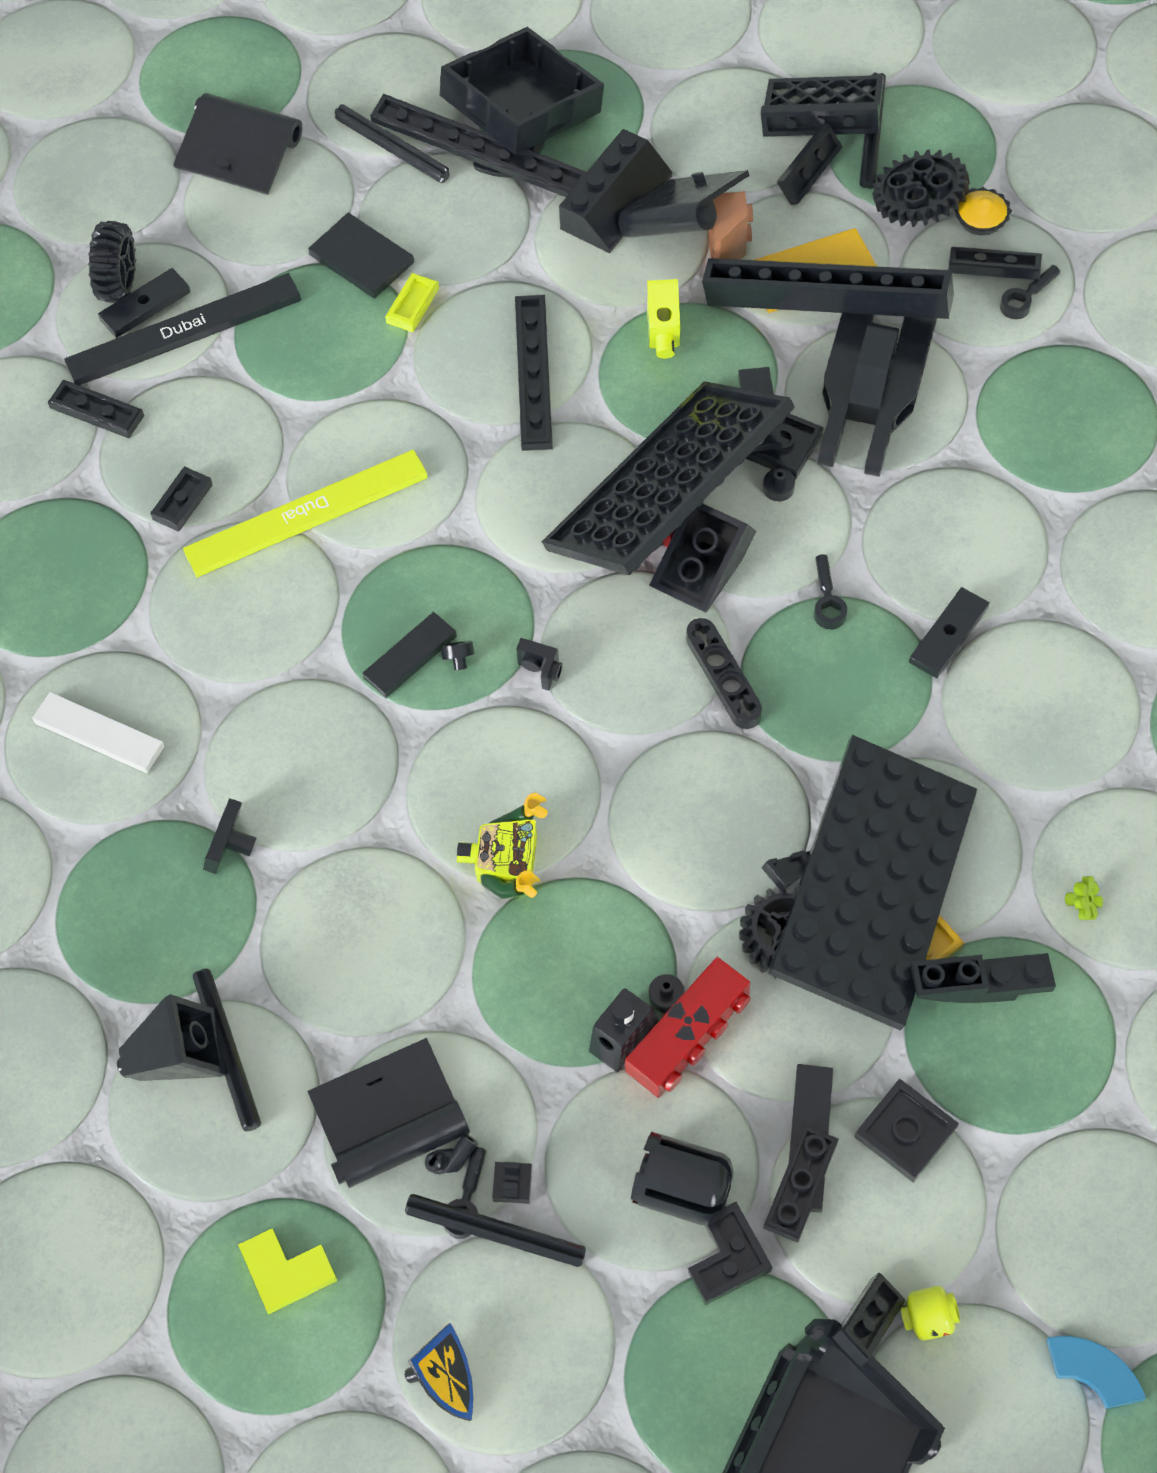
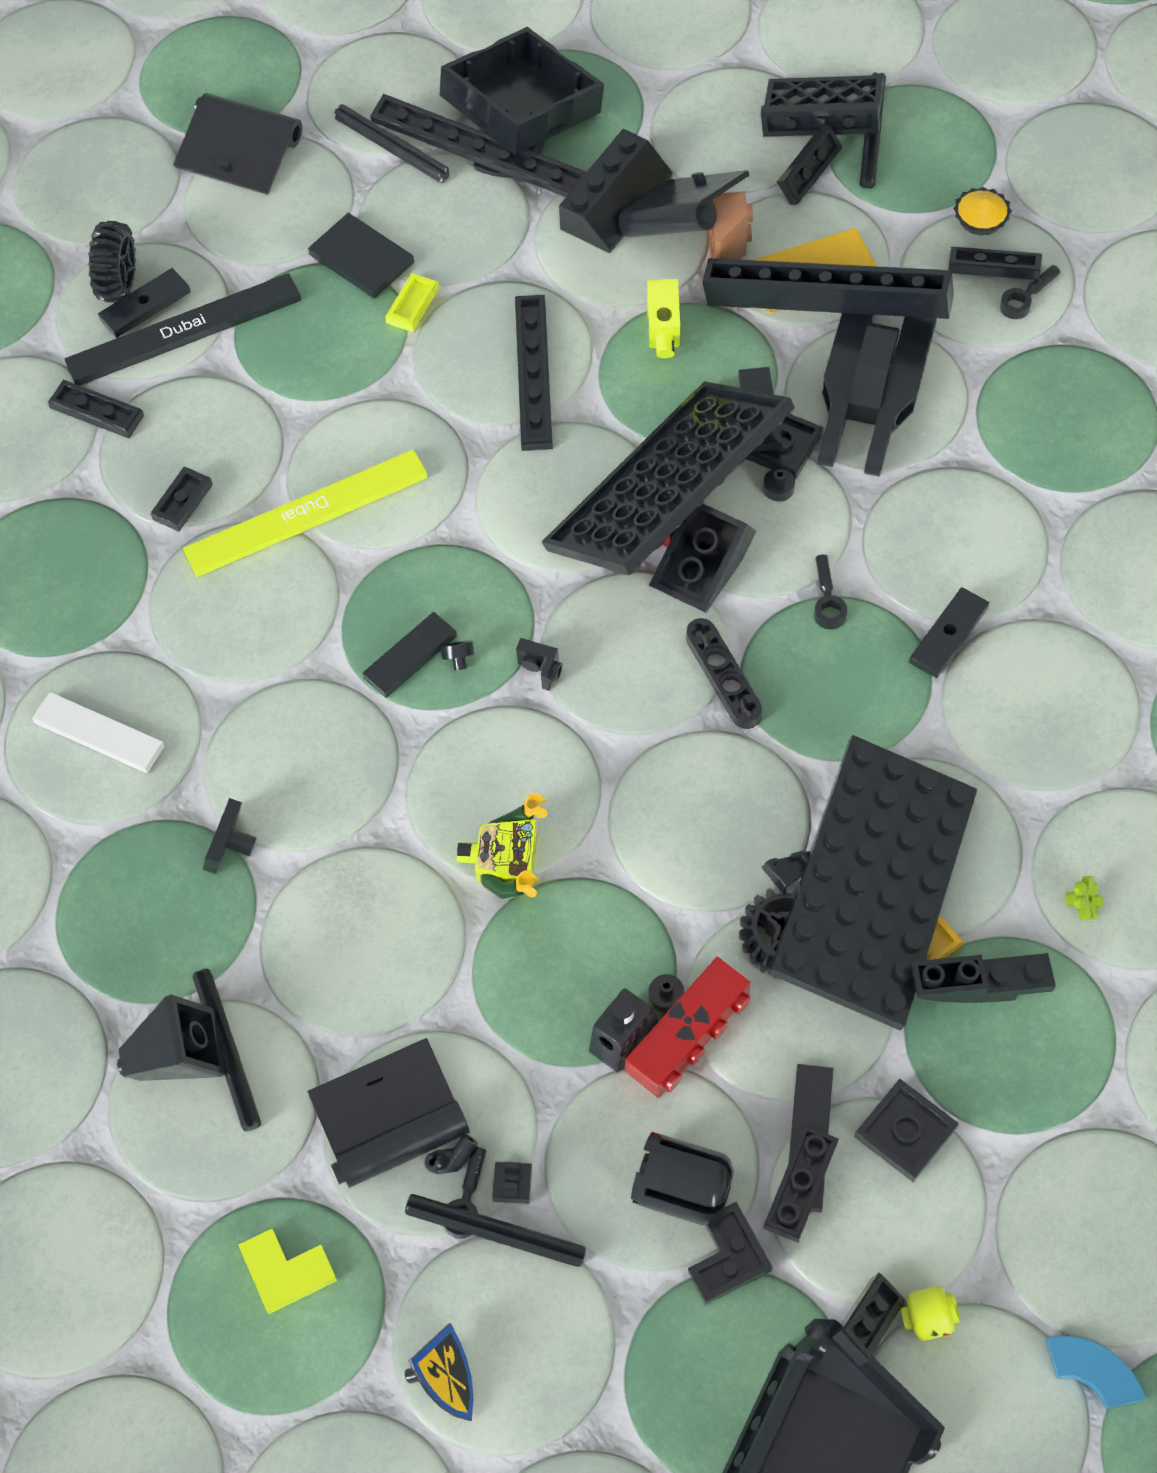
black gear [872,149,970,227] -> none

